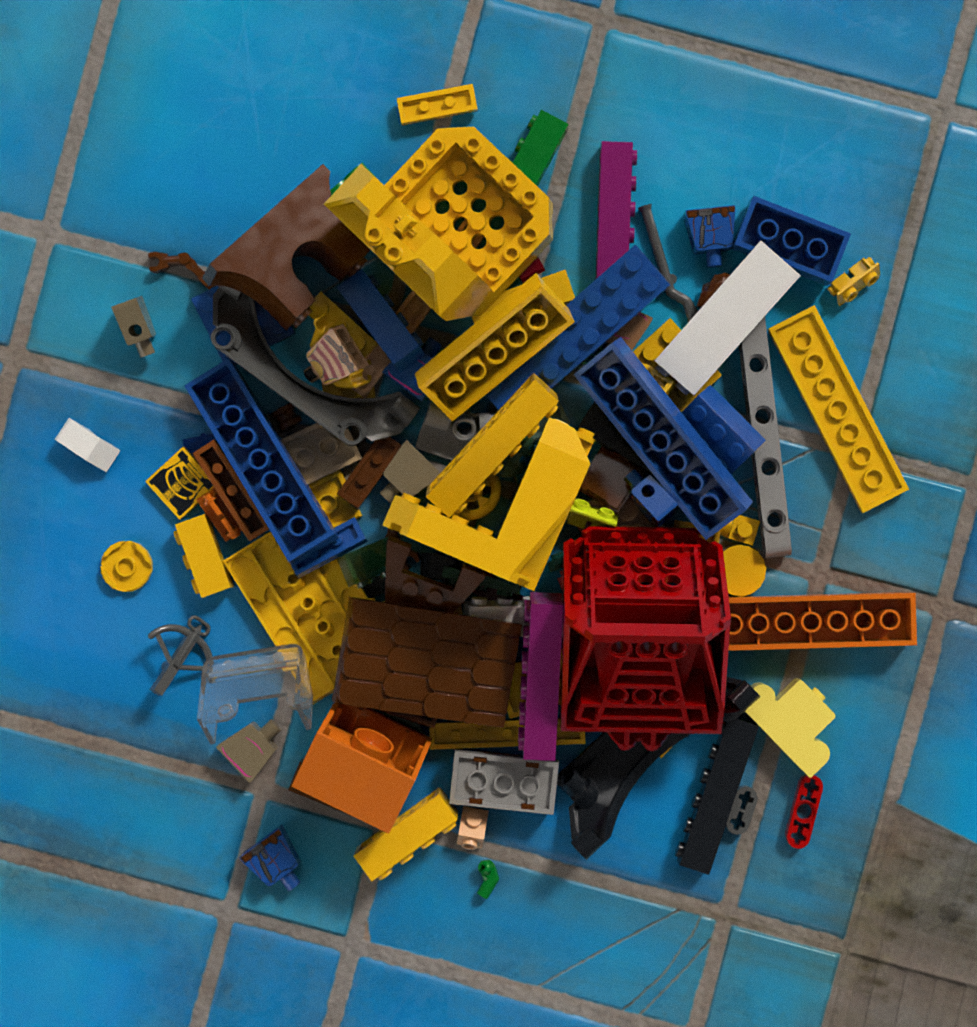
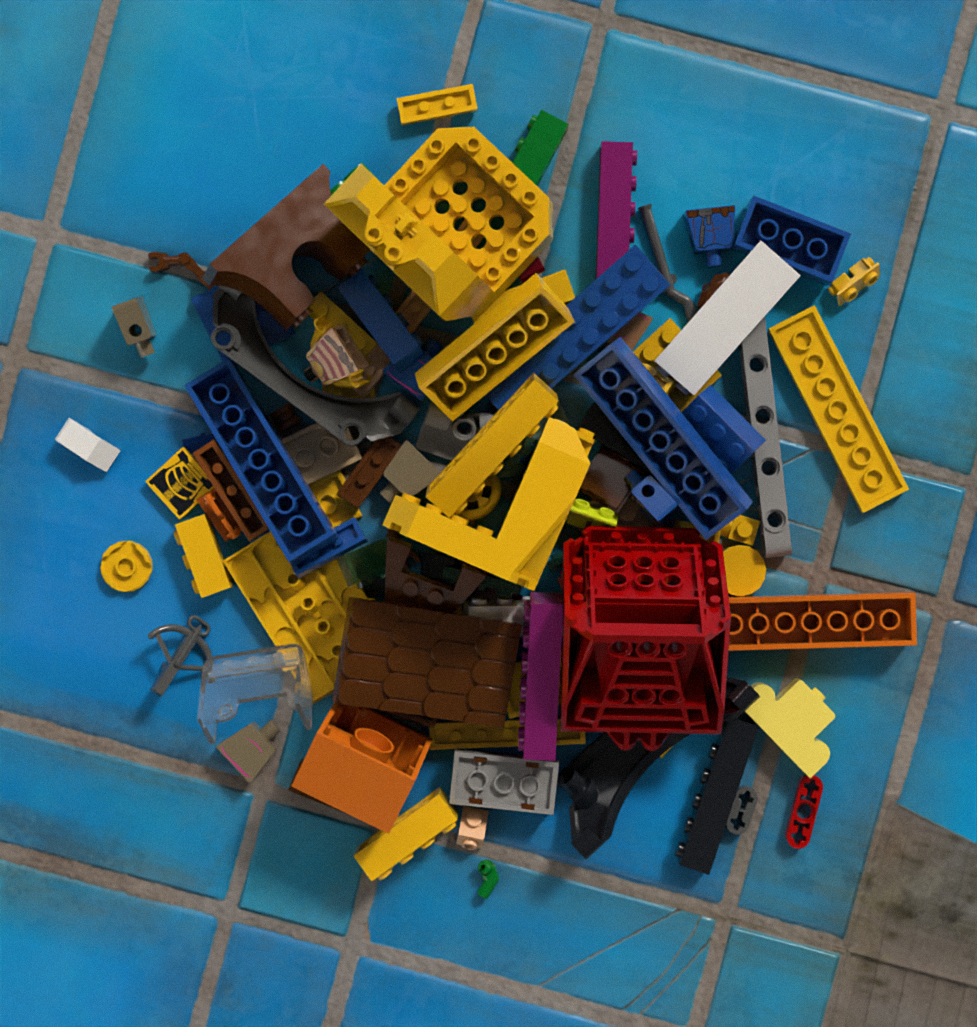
blue torso [239,824,301,892] -> none

